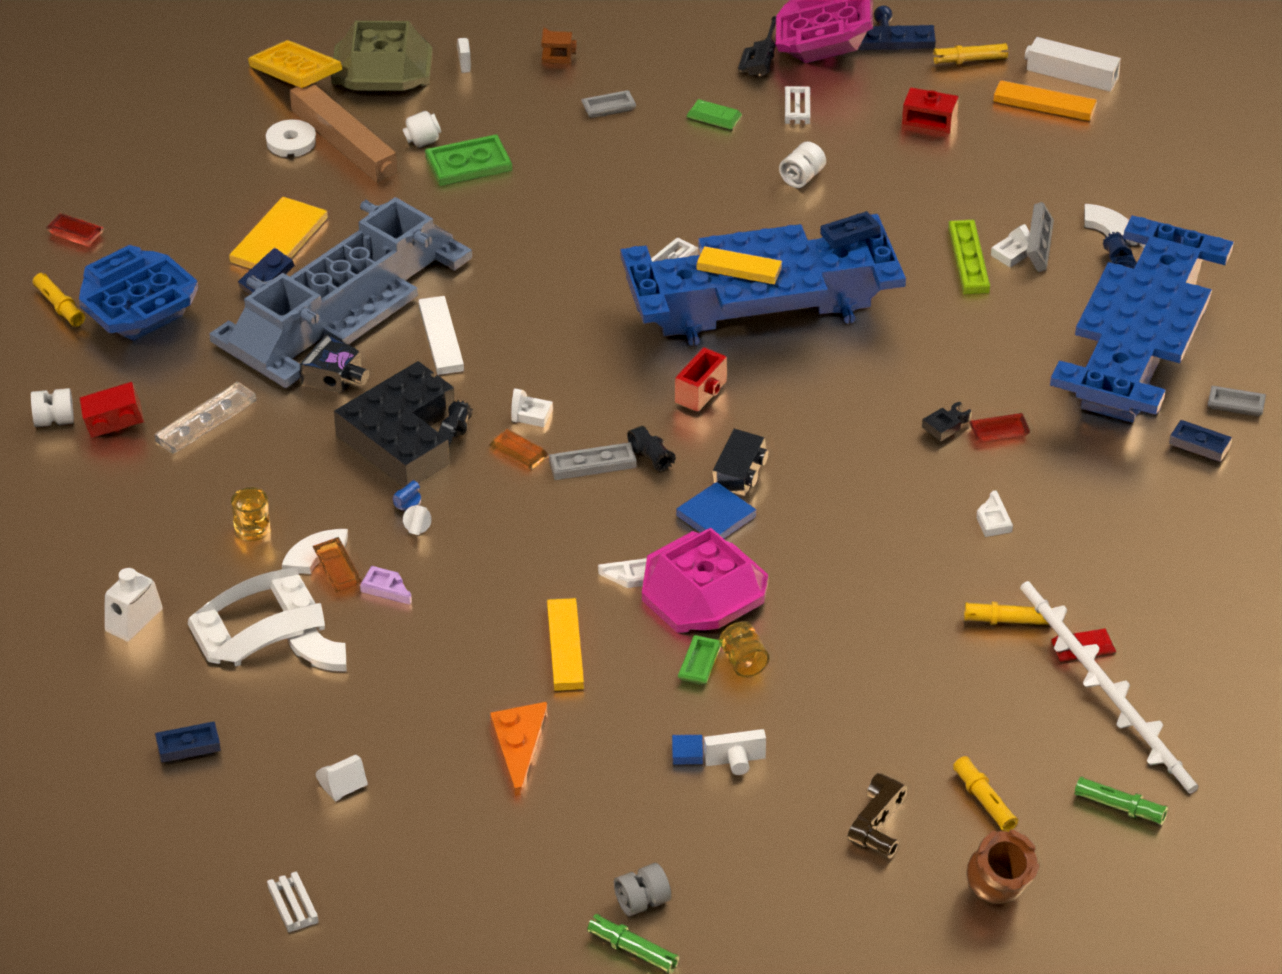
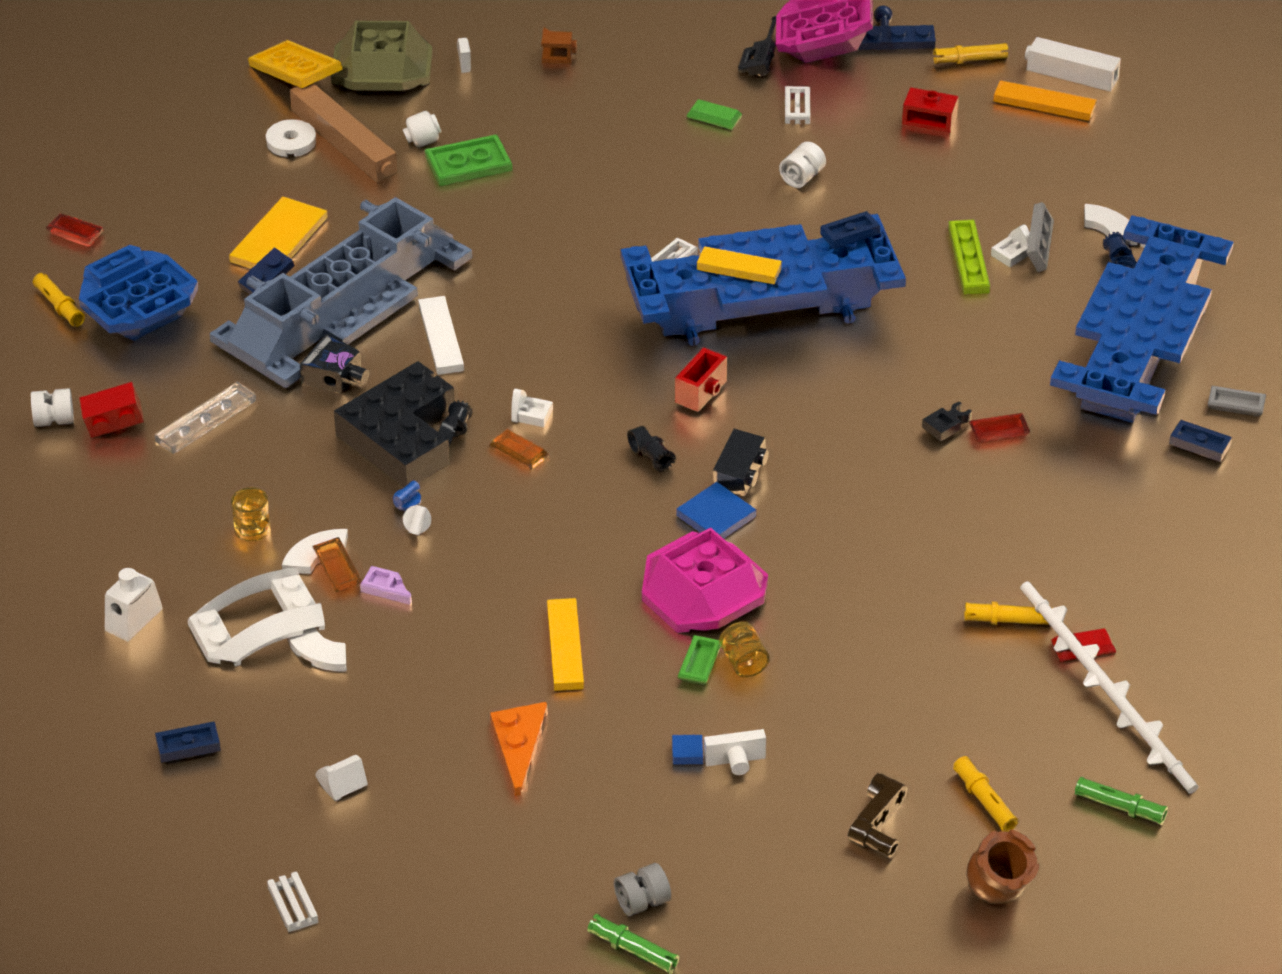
light grey tile [549,442,636,480] -> none
light grey tile [581,90,636,118] -> none
white tile [598,558,647,588] -> none
white tile [976,490,1013,537] -> none

